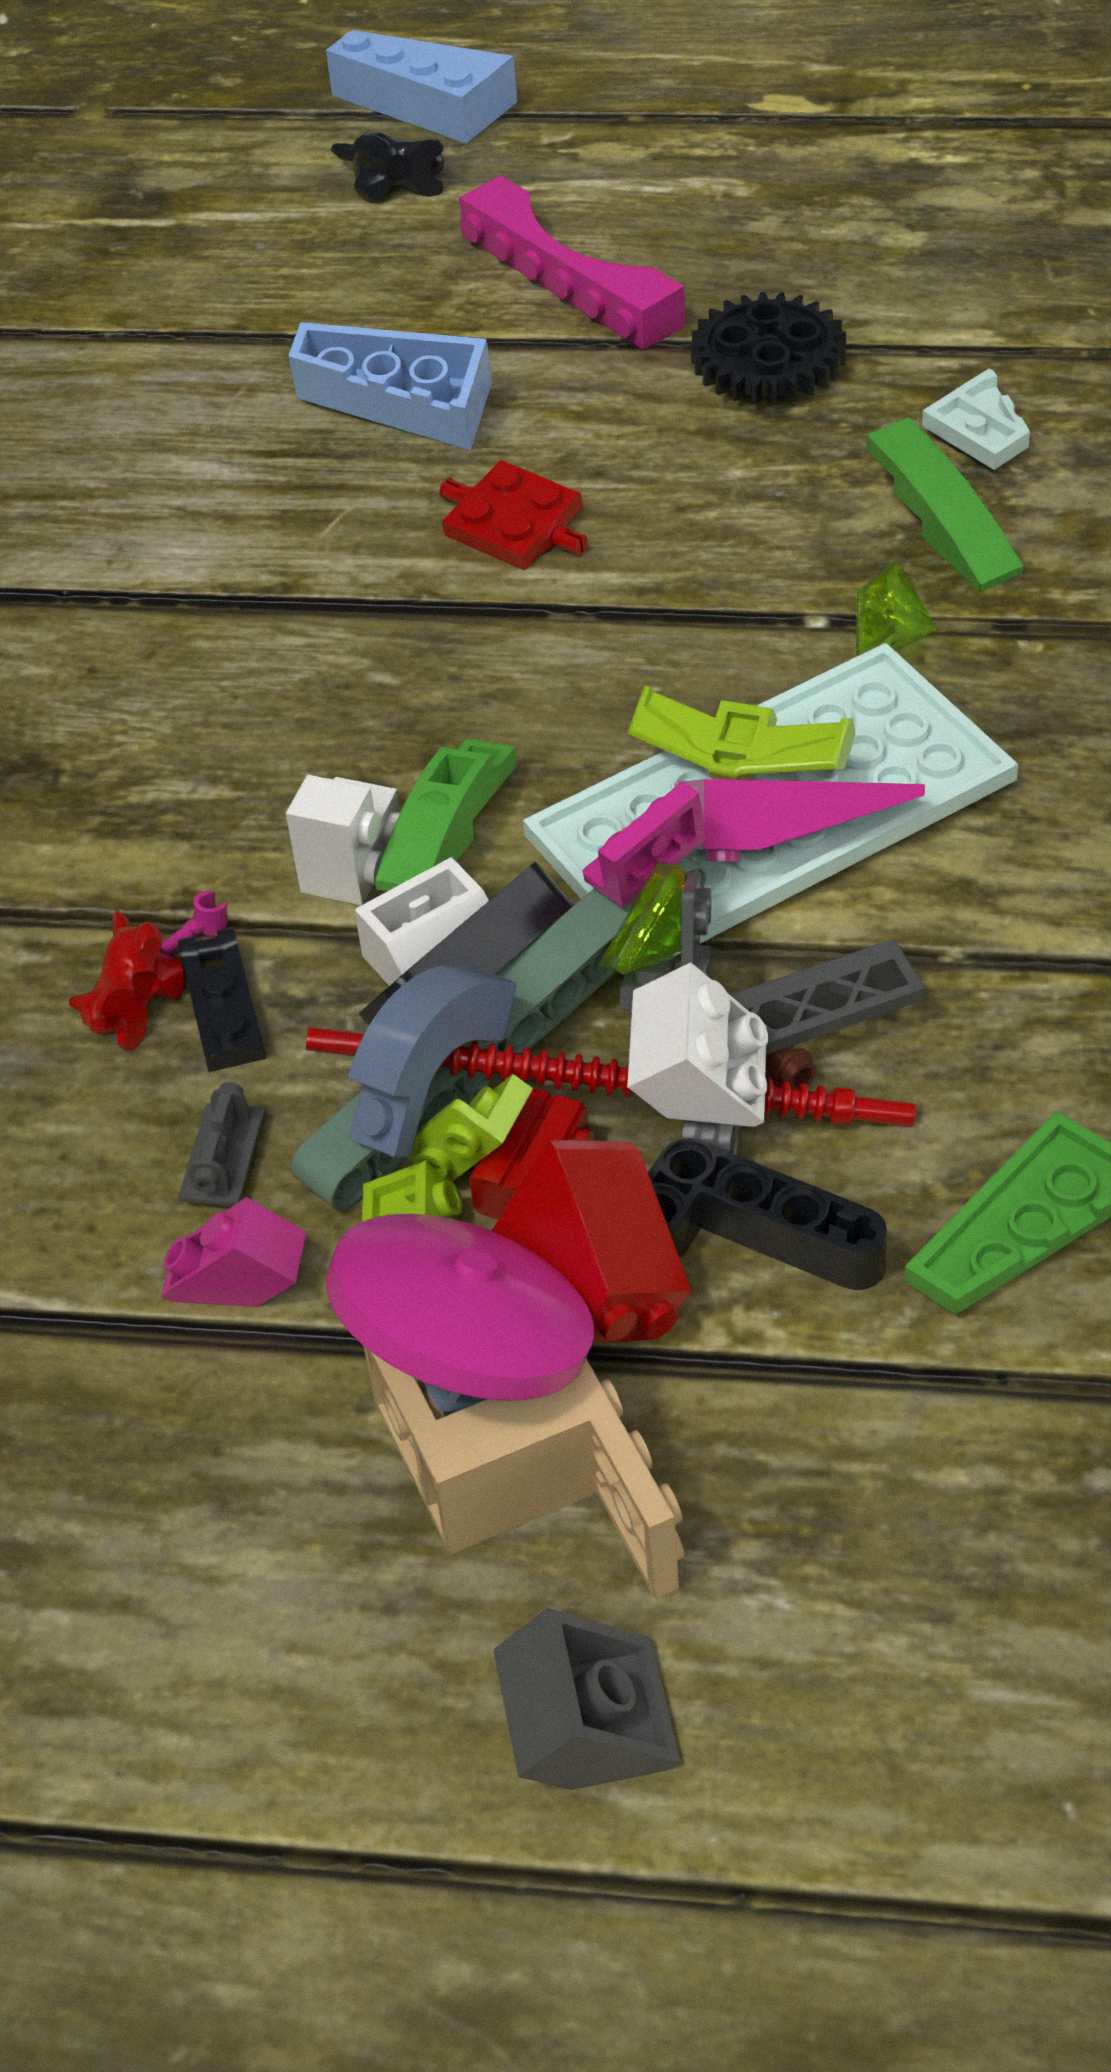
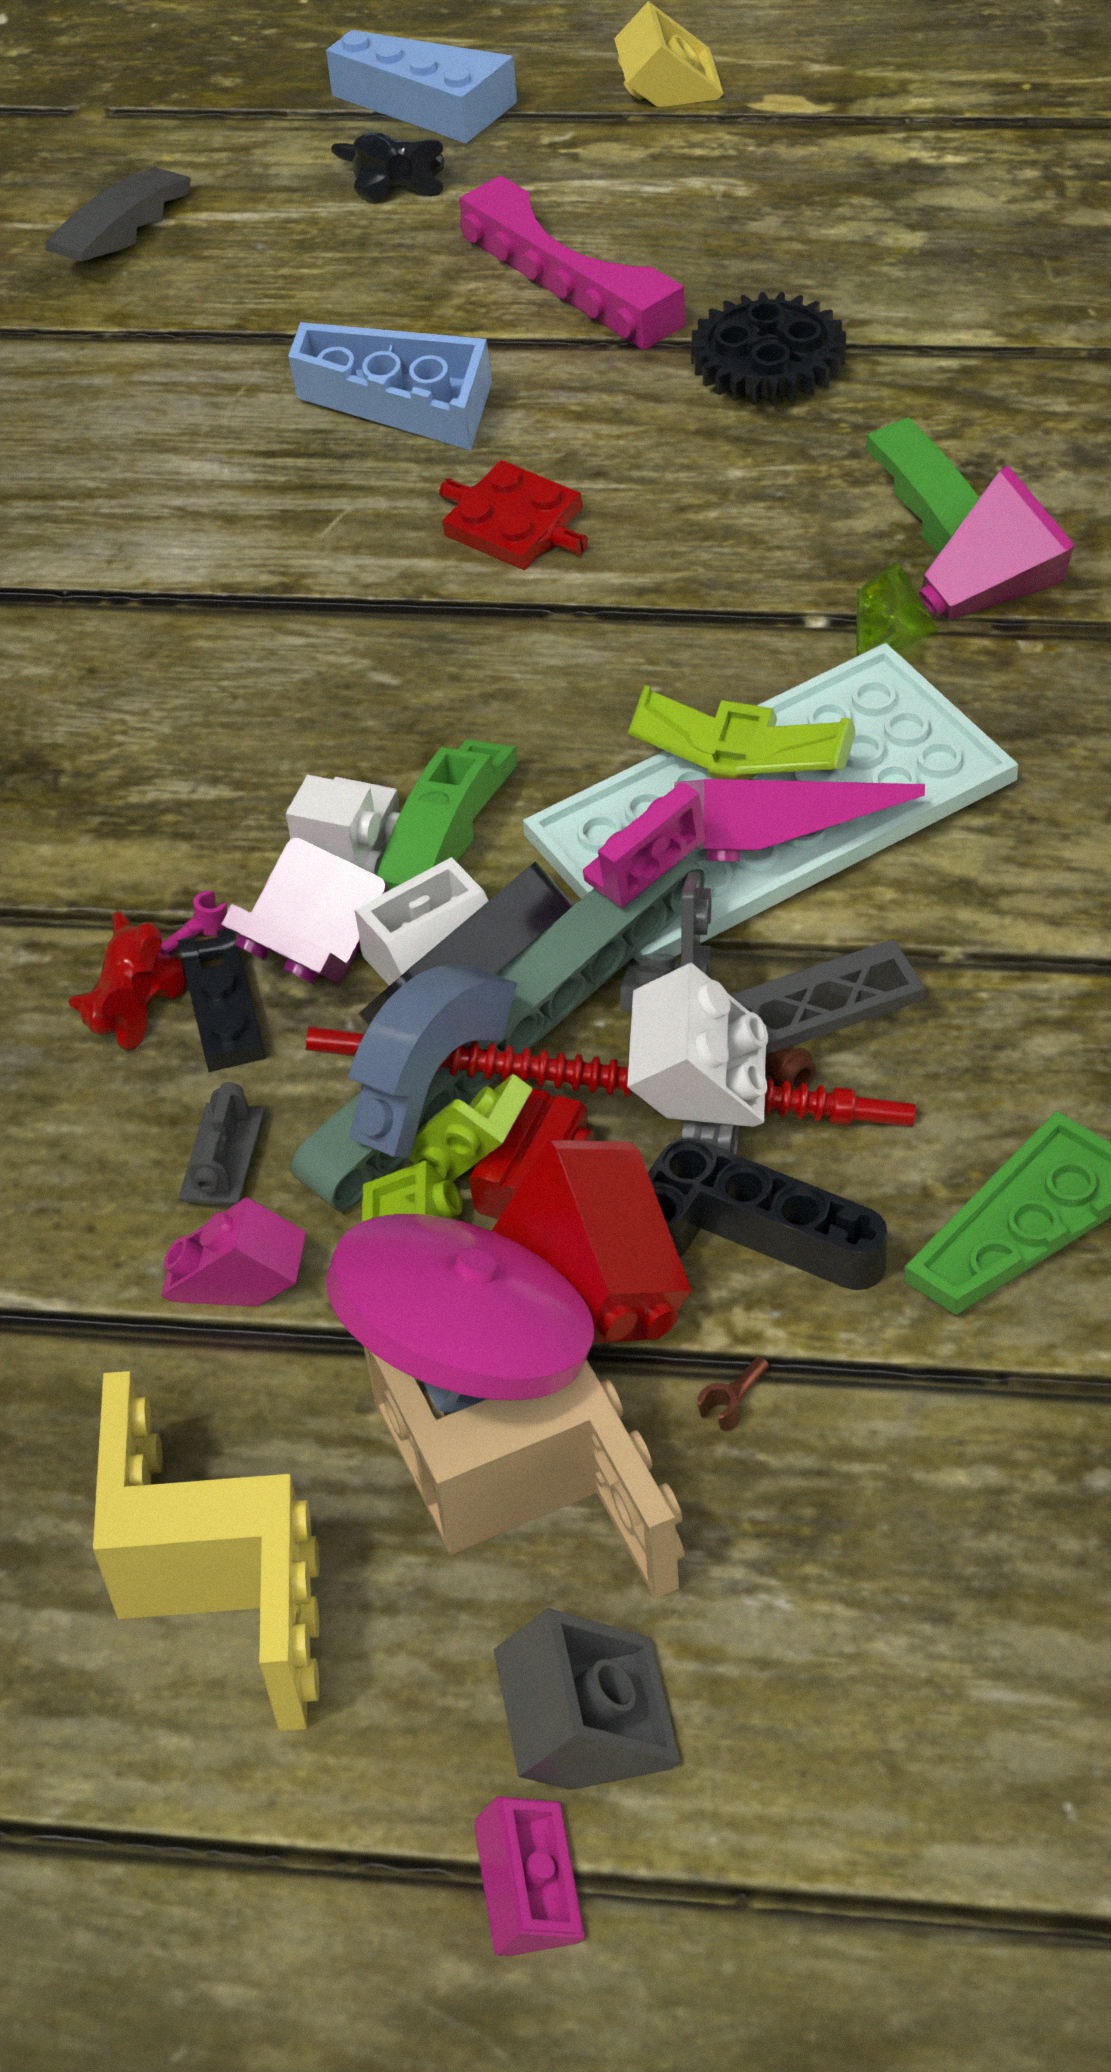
clear neon green slope [599,862,685,975] -> none
light aqua wing [922,369,1030,470] -> none
none -> dark grey slope [45,167,191,261]
none -> light yellow bracket [93,1371,320,1731]
none -> bracket [221,838,388,986]
none -> dark pink slope [474,1796,585,1956]
none -> light yellow slope [614,1,724,107]
none -> copper hand [698,1357,769,1431]
none -> slope [918,465,1075,620]

